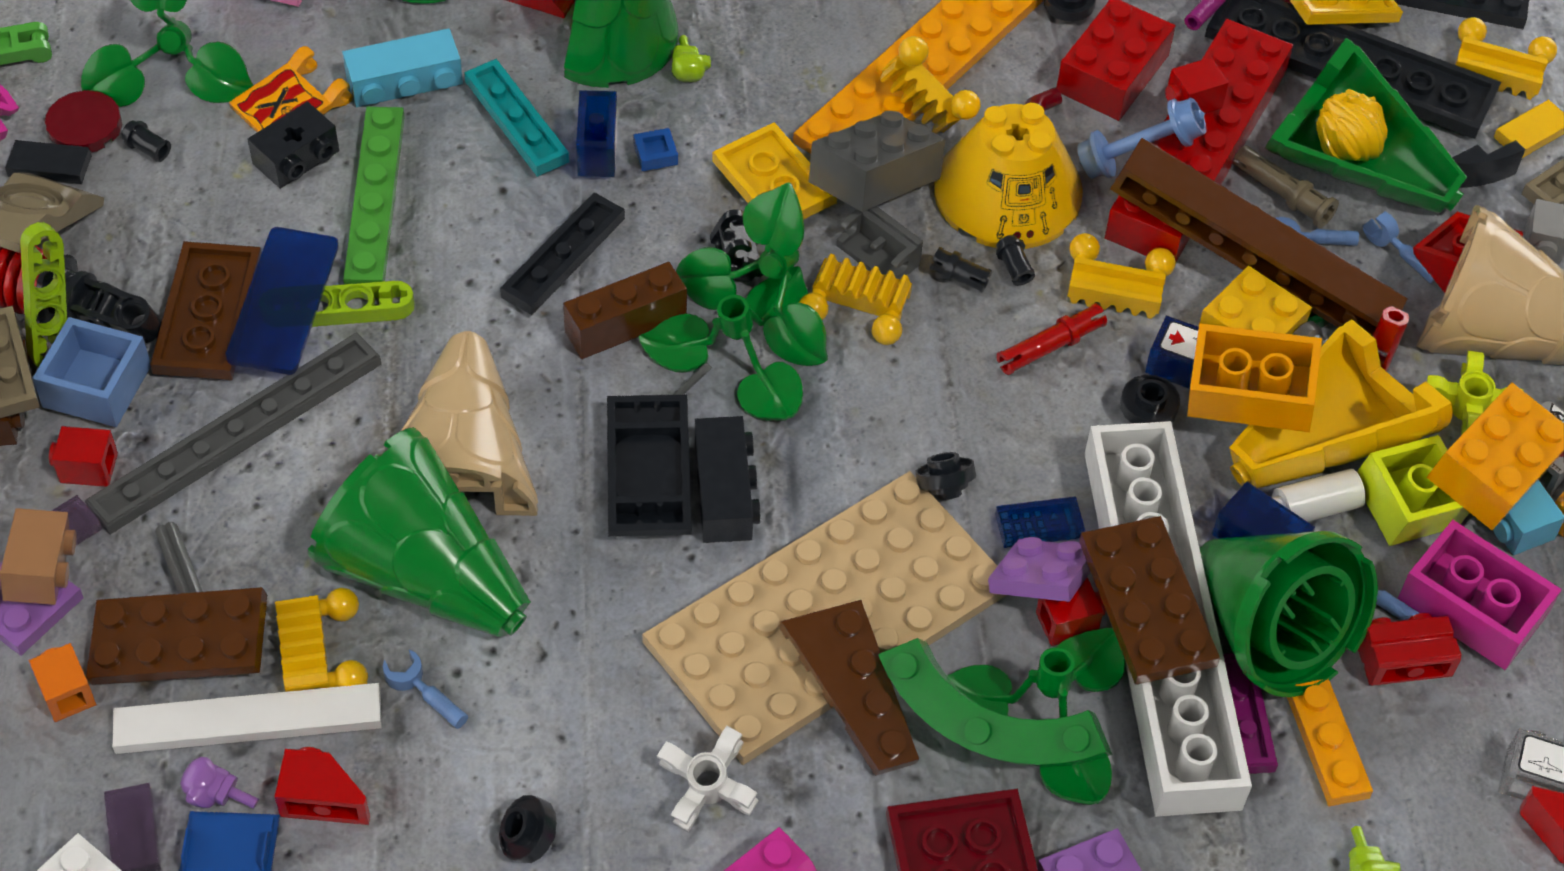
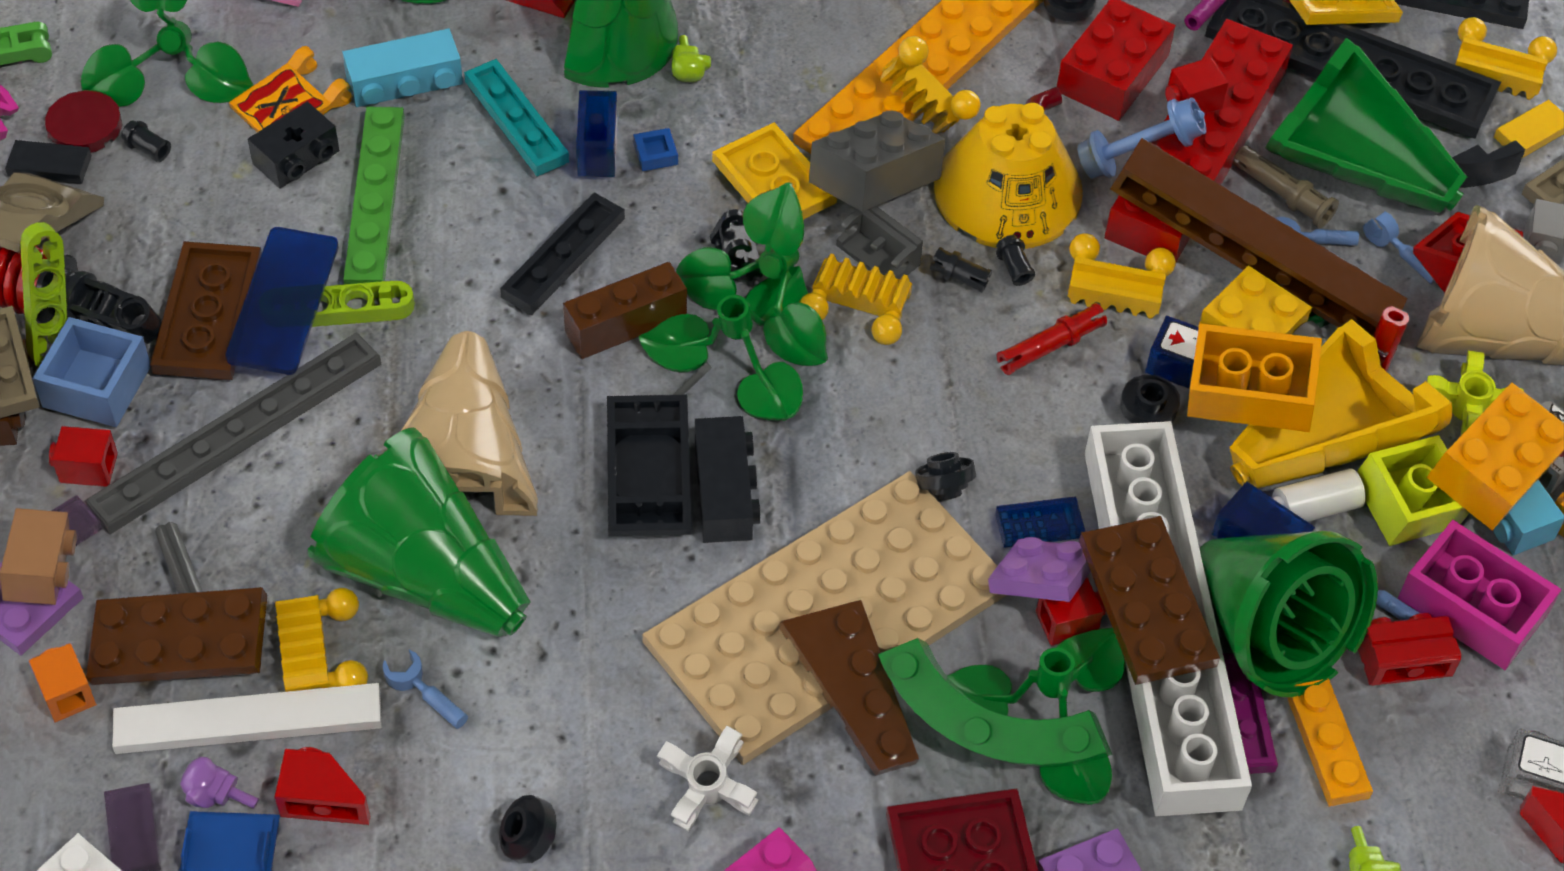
yellow hair [1316,89,1388,162] -> none

